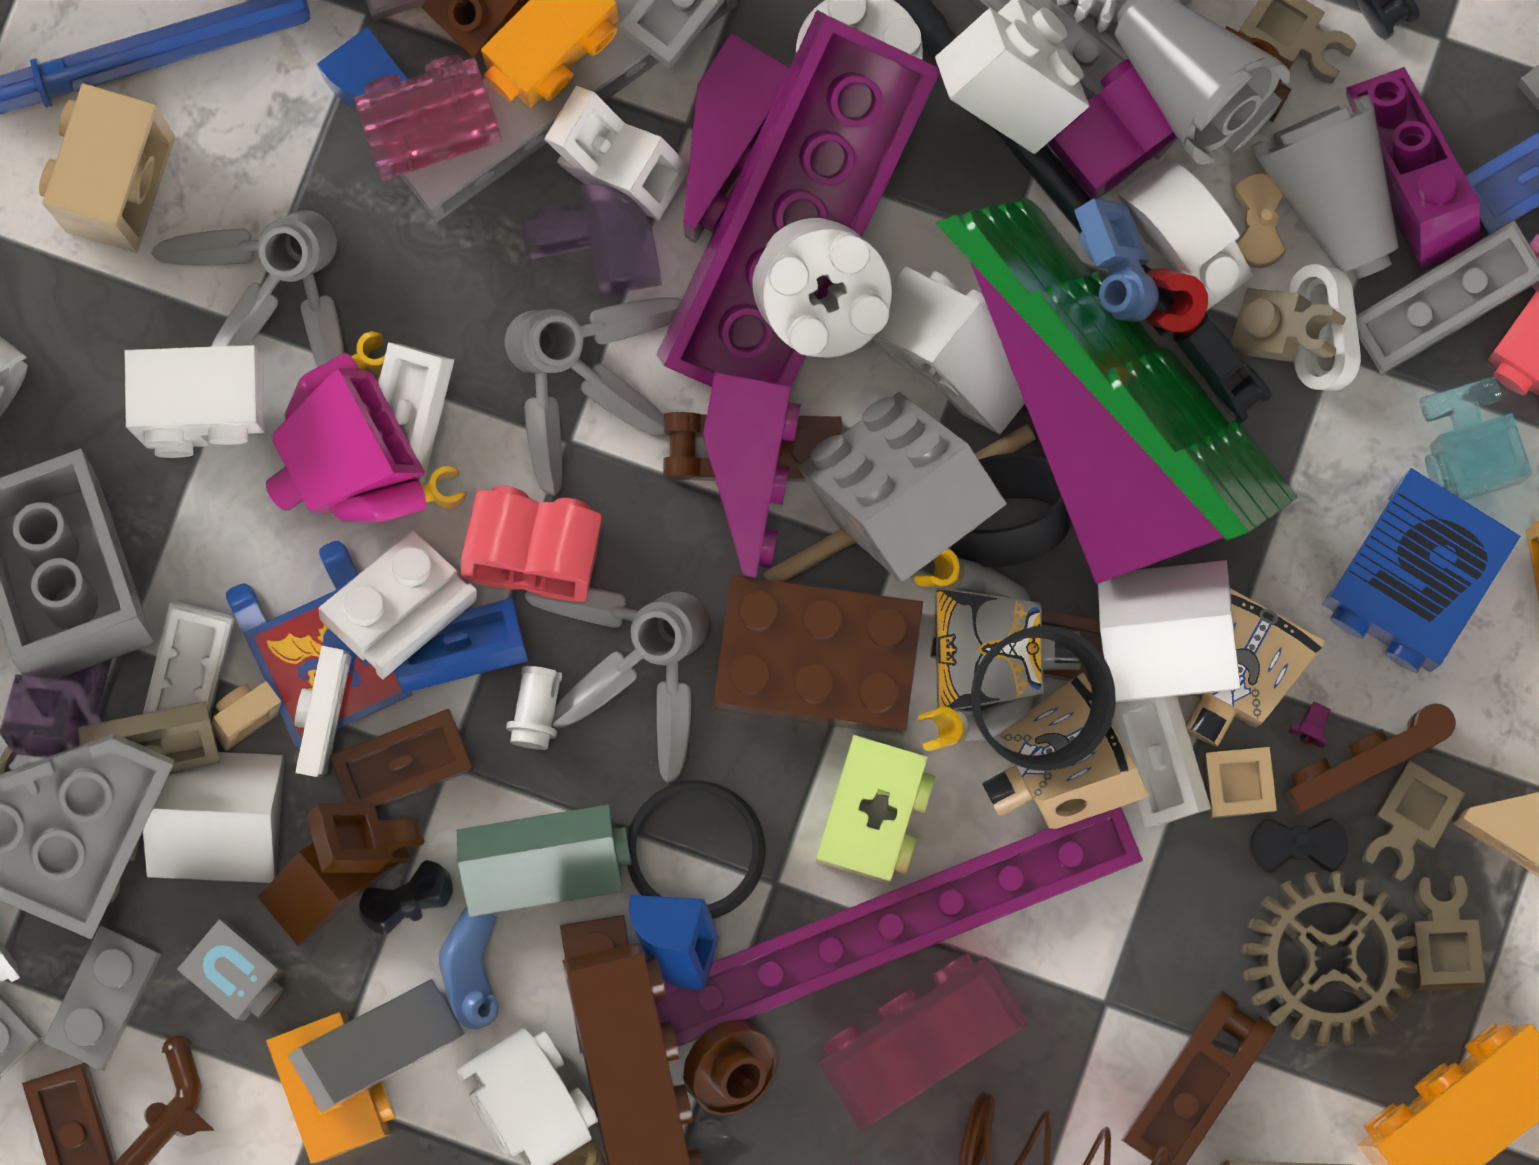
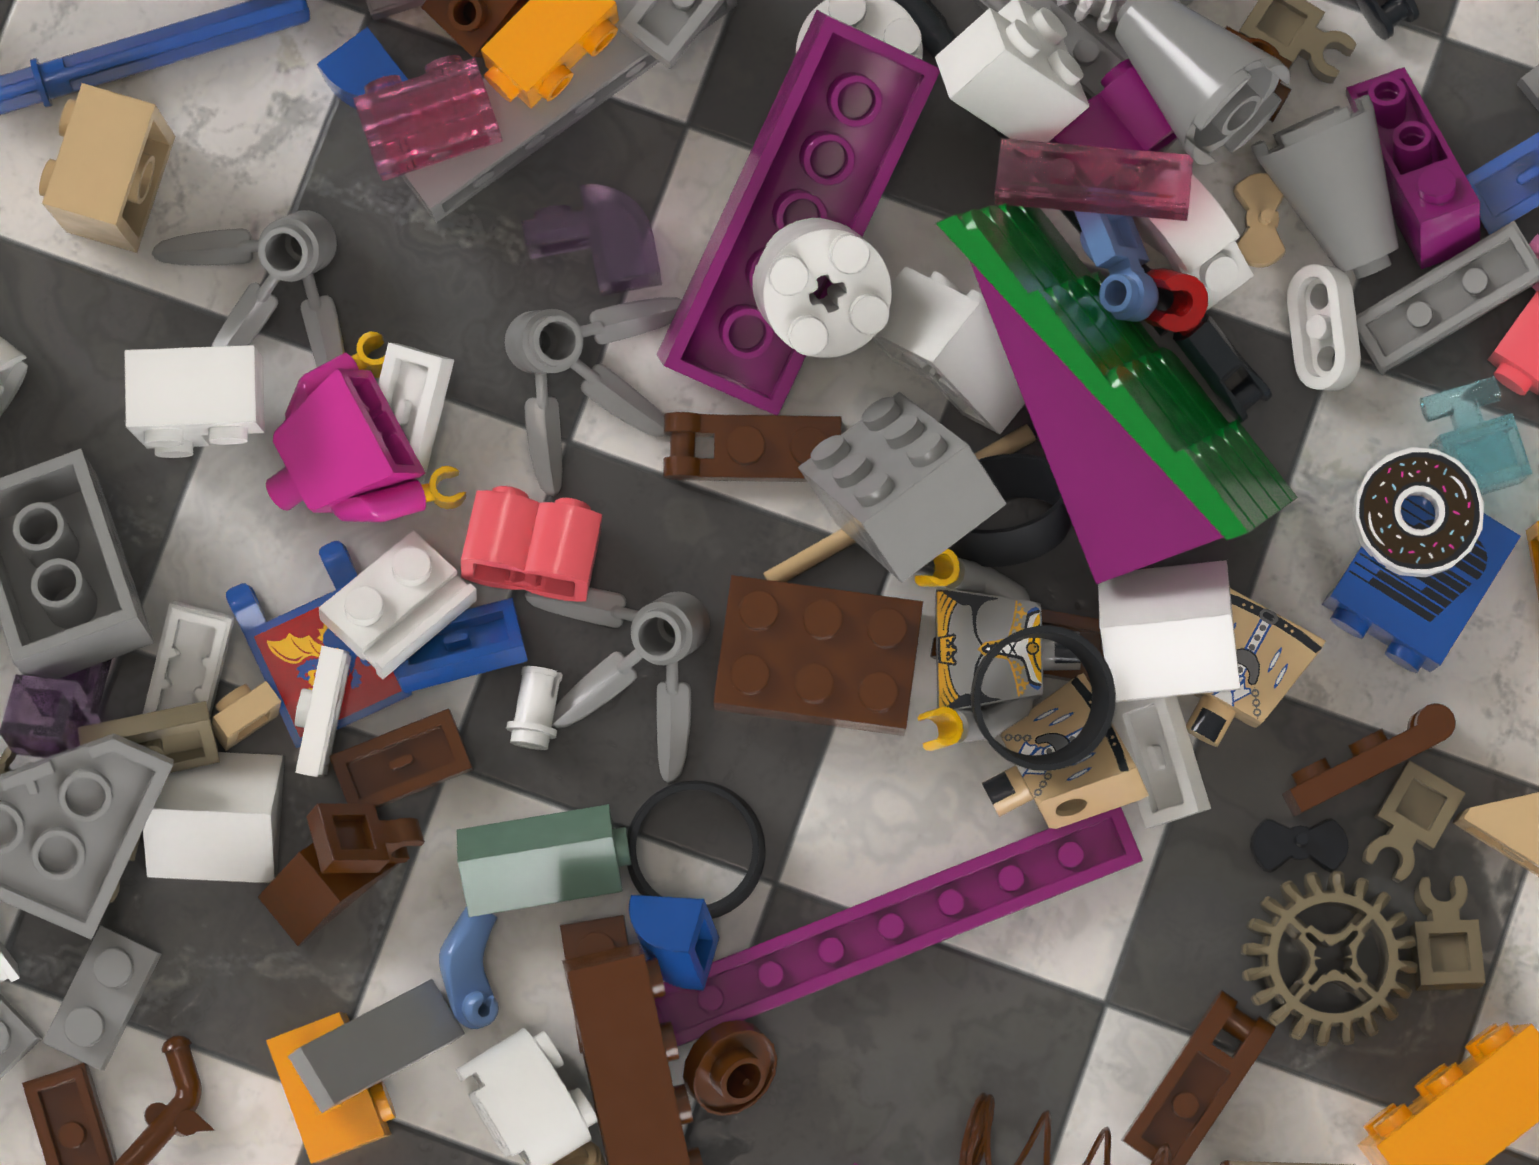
light grey brick [177,919,287,1021] -> none
black piece [359,860,453,935] -> none
white brick [544,85,689,220] -> none
magenta slope [683,33,789,243] -> none
magenta slope [703,373,801,578] -> none
yellowish green brick [816,735,935,885] -> none
clear pink brick [818,953,1029,1131] -> none
tan plate [1203,747,1277,819] -> none
dark tan plate [1231,288,1346,362] -> none
magenta piece [1288,701,1331,748] -> none
none -> clear pink tile [994,138,1193,221]
none -> tile [1352,447,1484,577]

